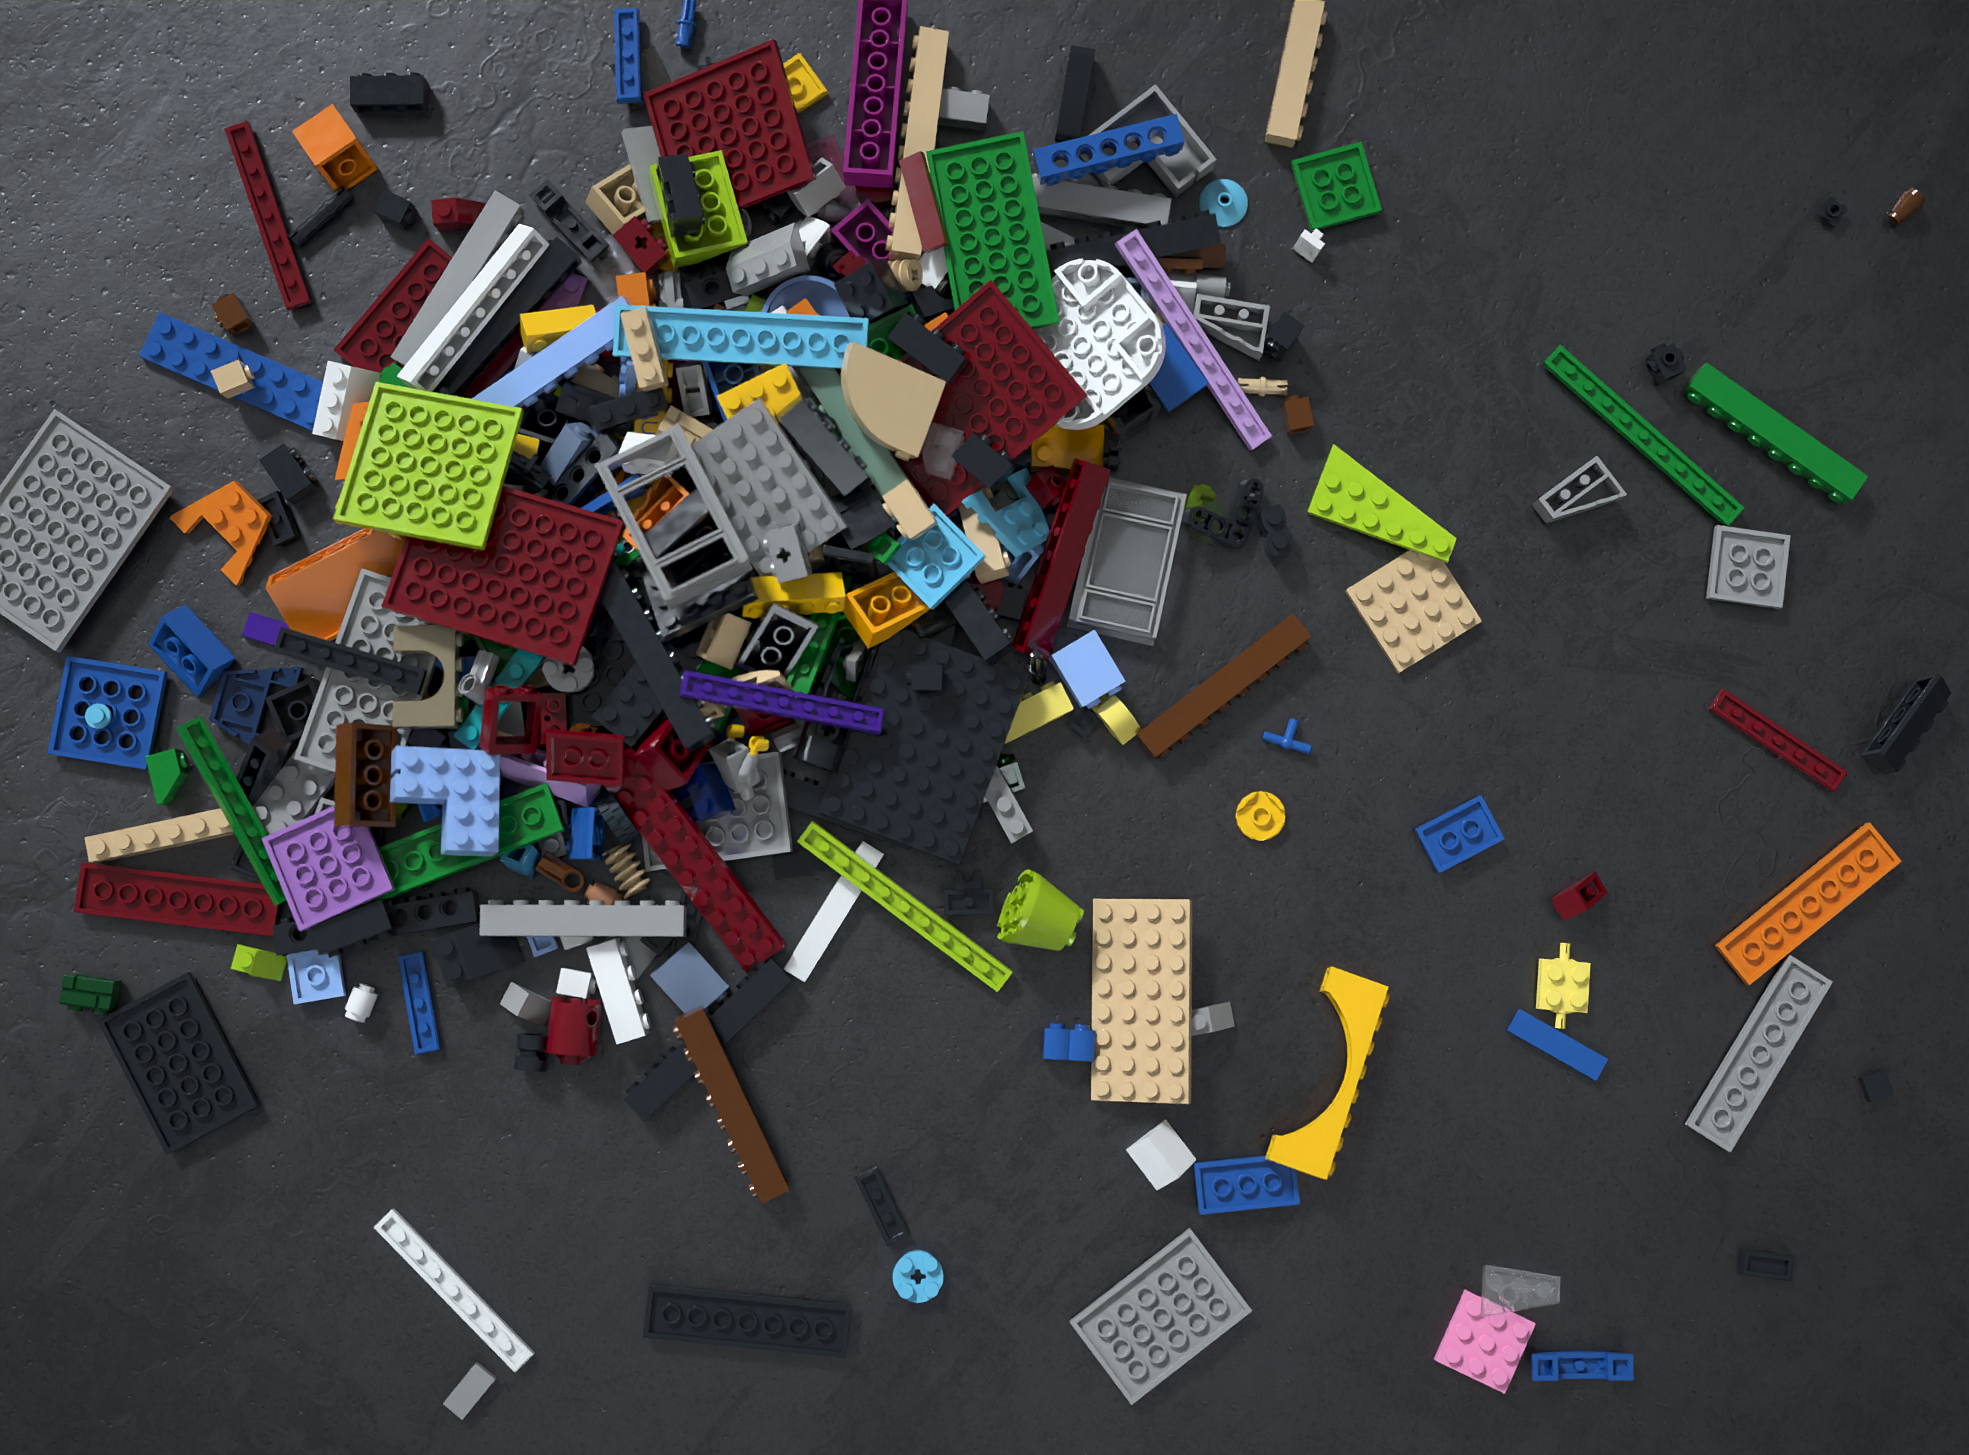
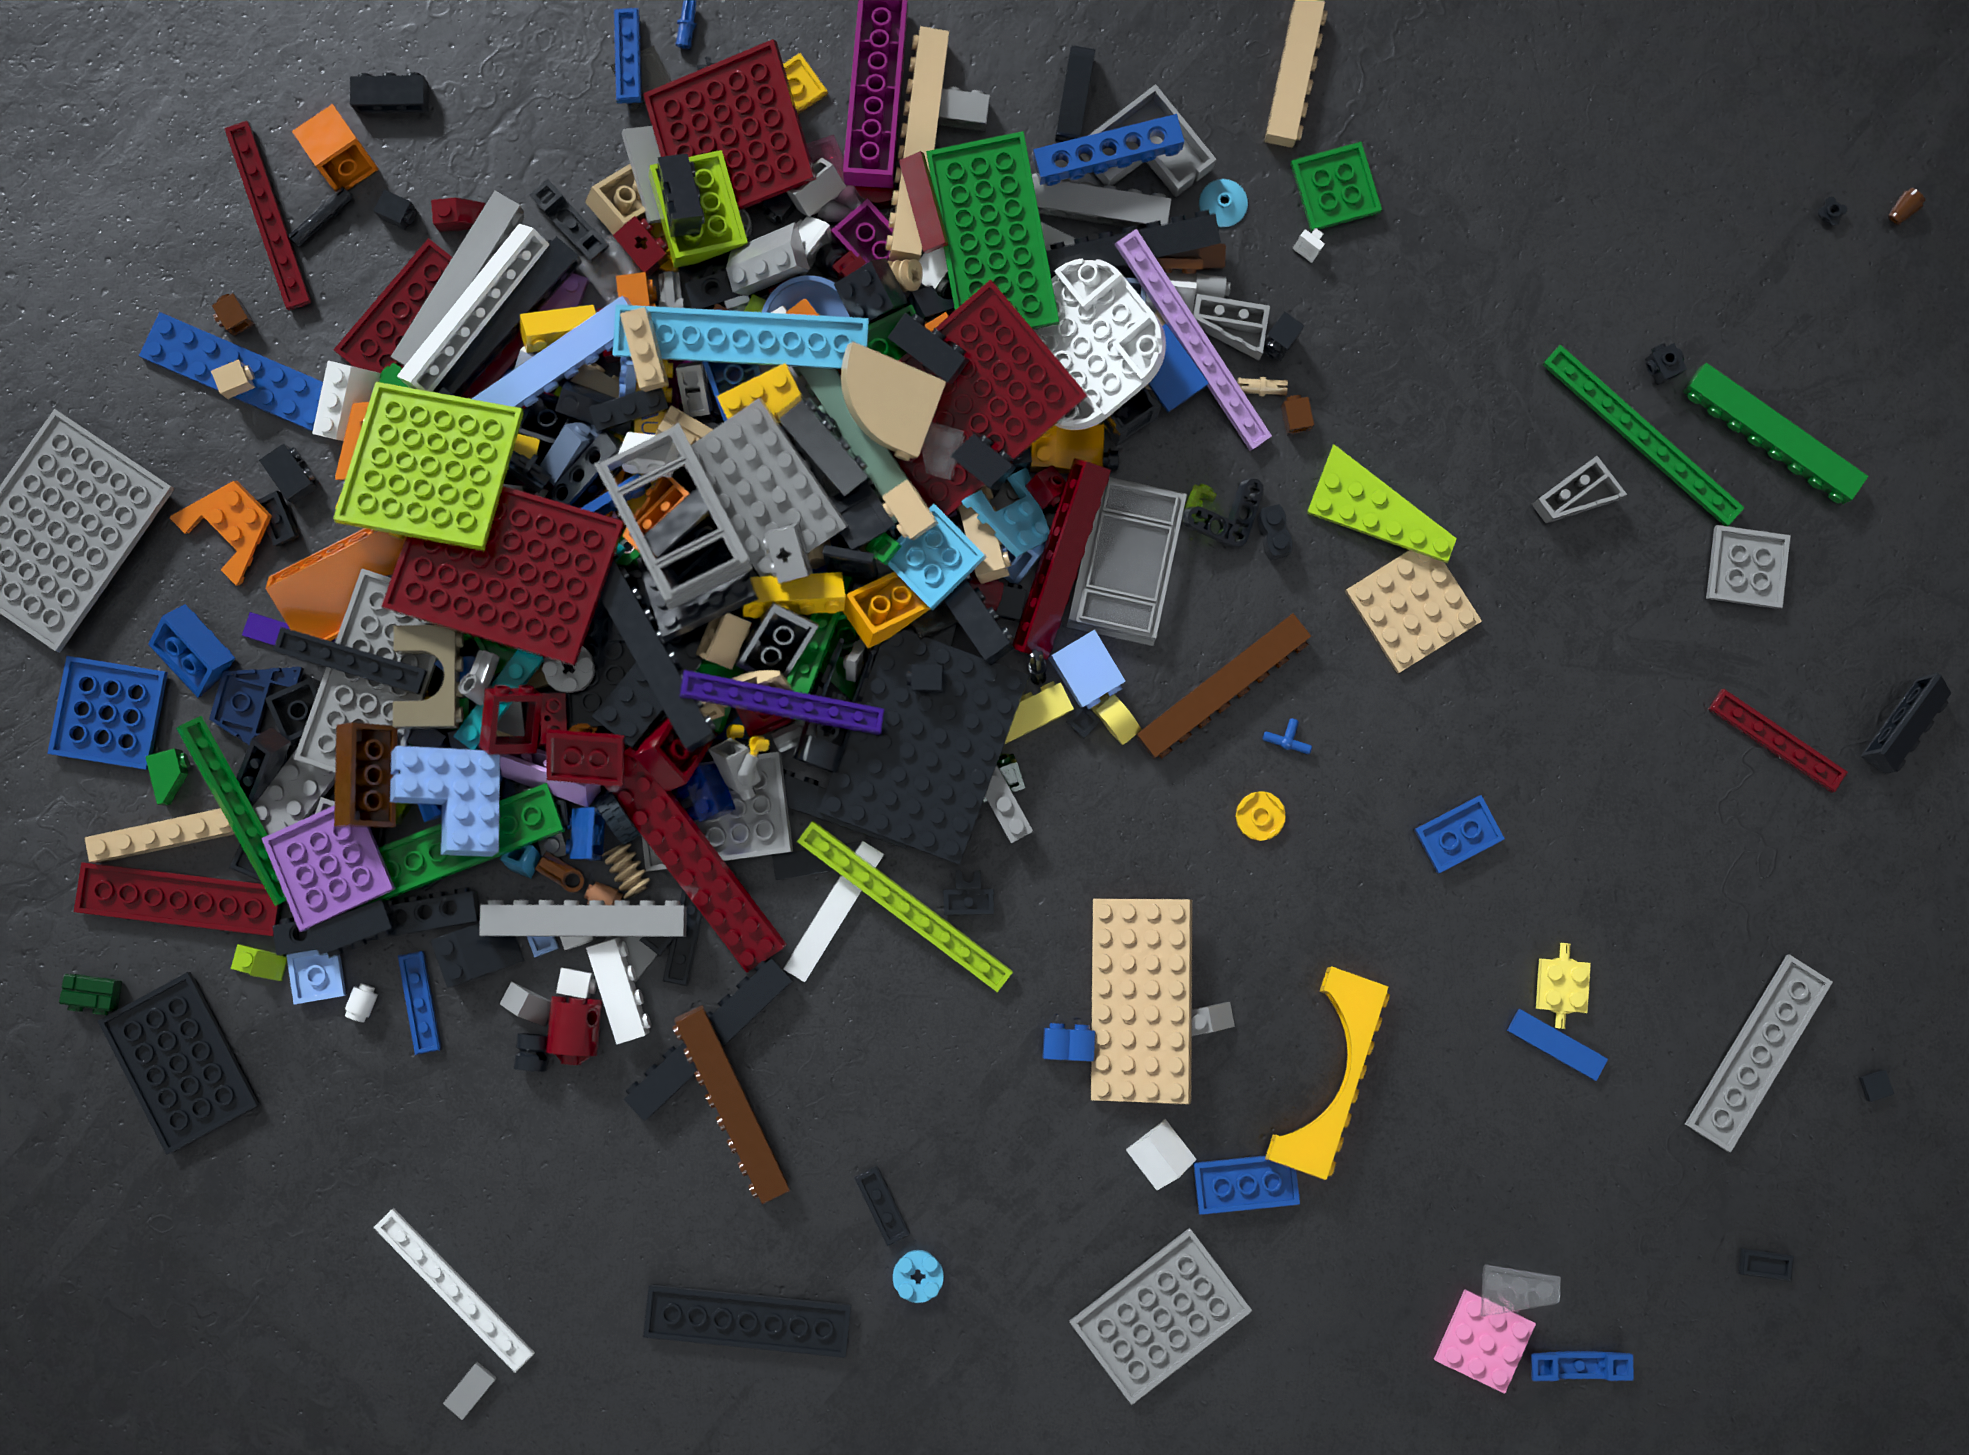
medium azure plate [85,704,112,729] -> none
sand blue brick [650,941,729,1014] -> none
lime cone [997,869,1084,951] -> none
dark red slope [1551,872,1608,921] -> none
orange plate [1715,822,1902,985] -> none

